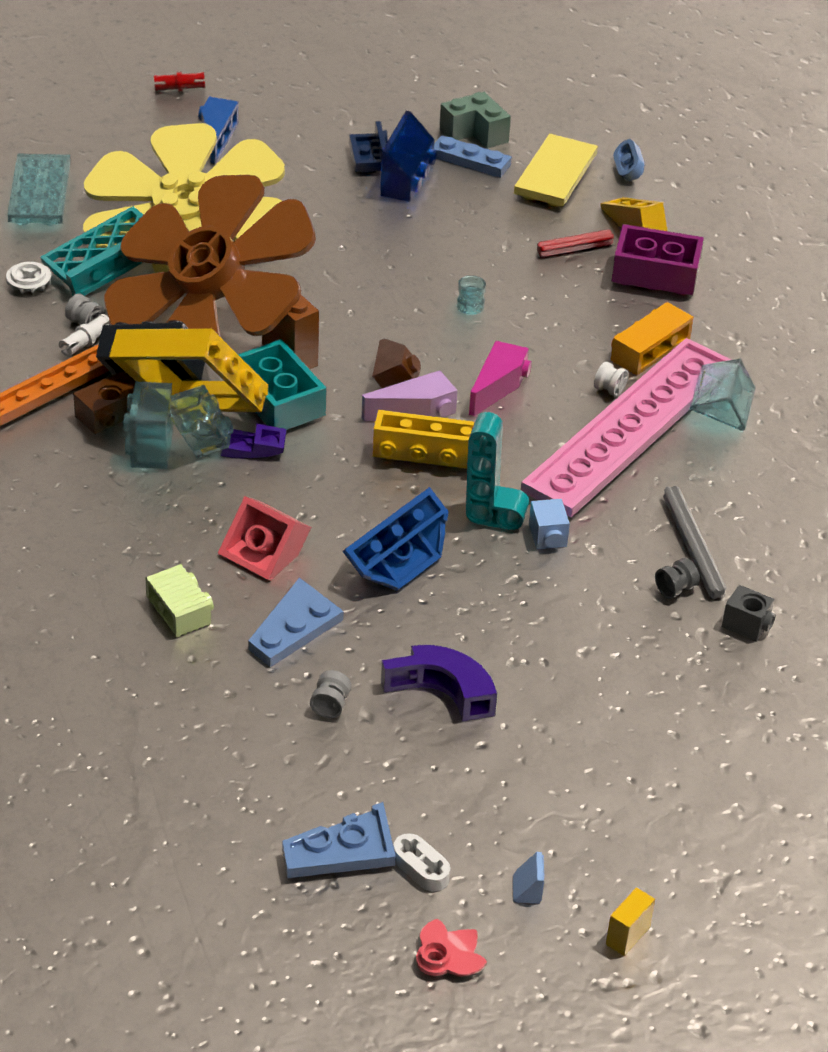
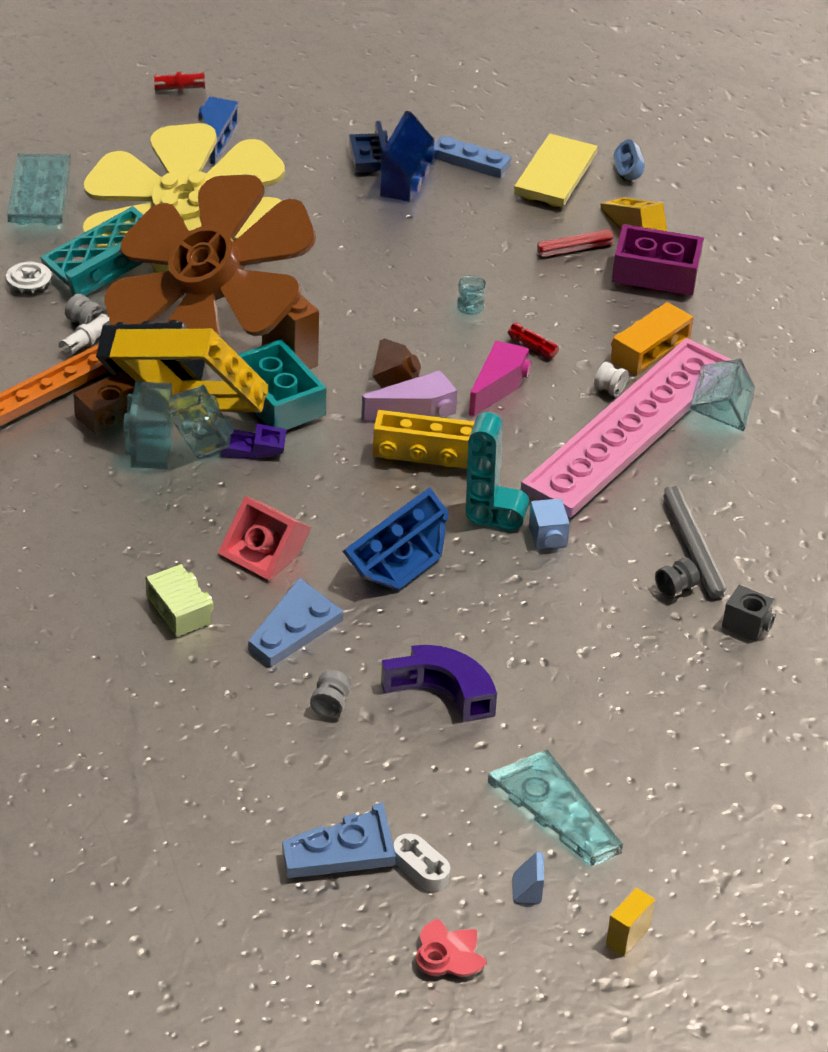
sand green brick [439,91,511,149] -> none
none -> clear light blue wing [487,749,623,866]
none -> red axle [508,323,559,359]

